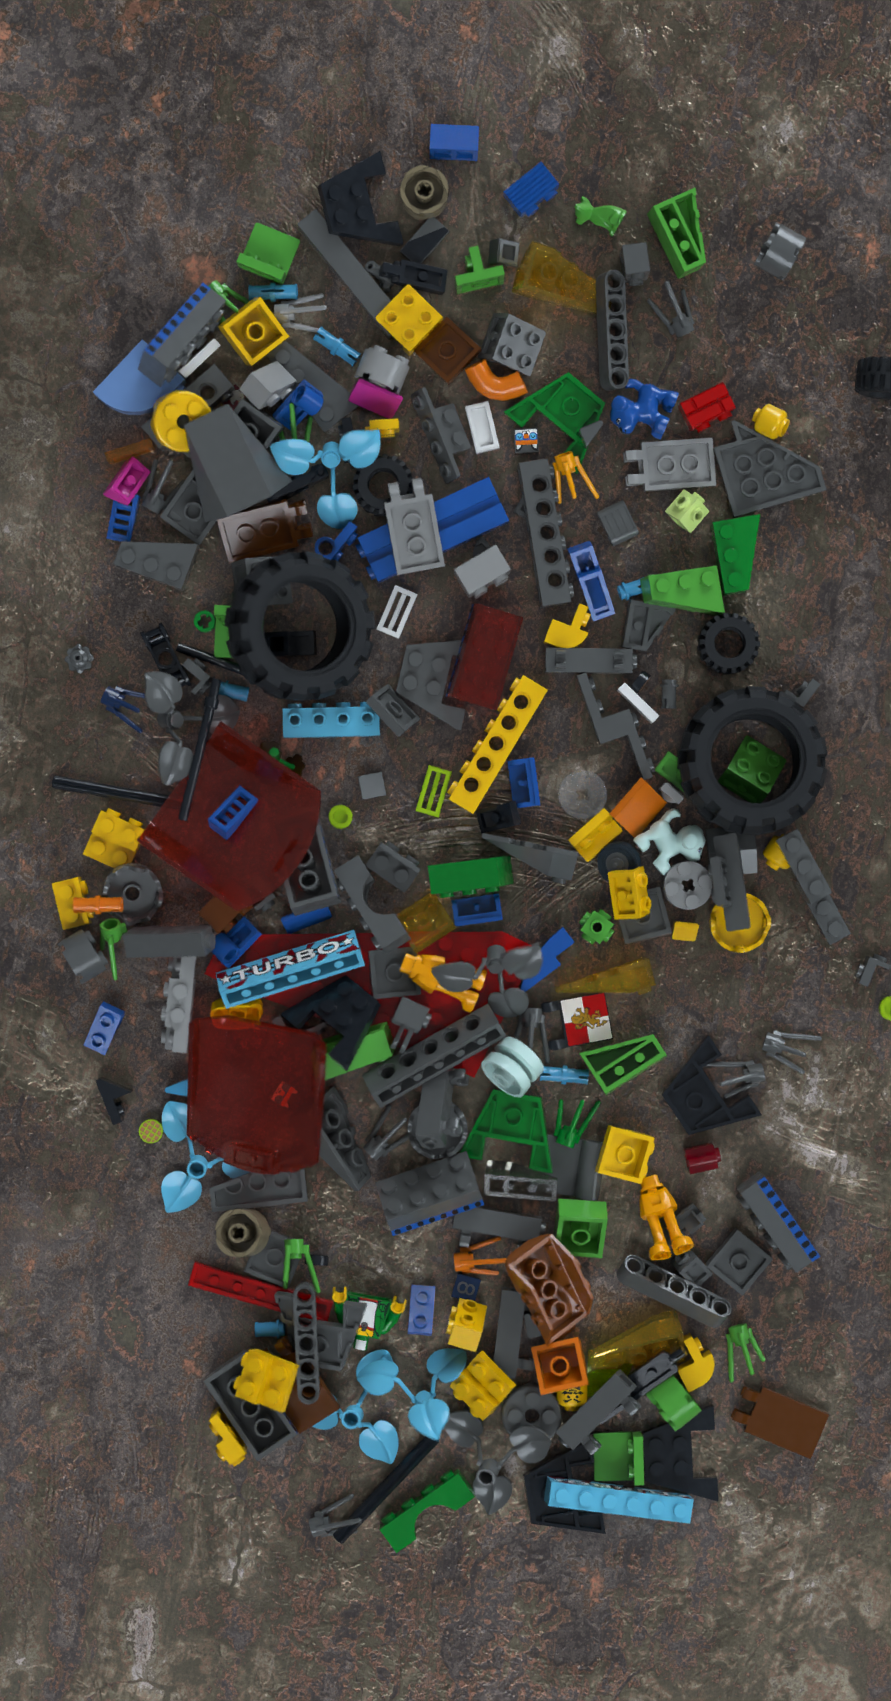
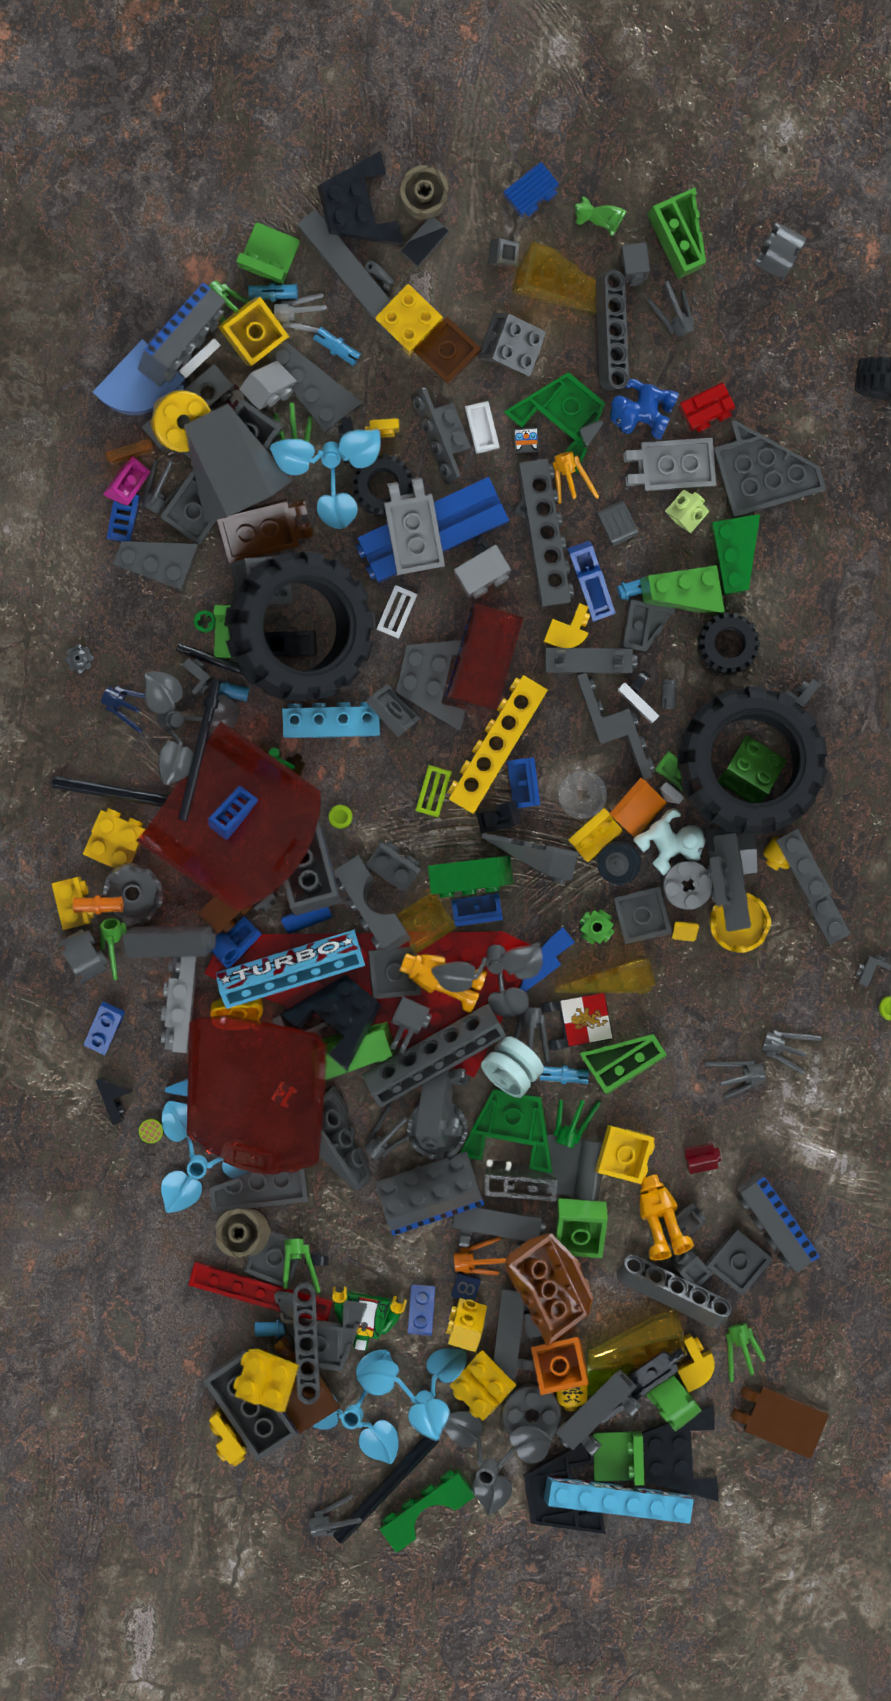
black piece [140,622,192,687] -> none
black hinge [267,463,329,503] -> none
blue plate [272,379,324,430] -> none
blue plate [315,521,358,561] -> none
dark pink slope [348,378,403,419] -> none
light grey brick [354,345,410,395] -> none
dark grey slope [358,772,386,800] -> none
black hinge [379,259,448,295] -> none
blue hinge [430,124,479,161] -> none
bright green bracket [455,246,505,294] -> none
orange cylinder [464,359,528,401] -> none
yellow bracket [608,866,651,920] -> none
black wing [661,1035,762,1135] -> none
yellow head [752,404,790,440] -> none

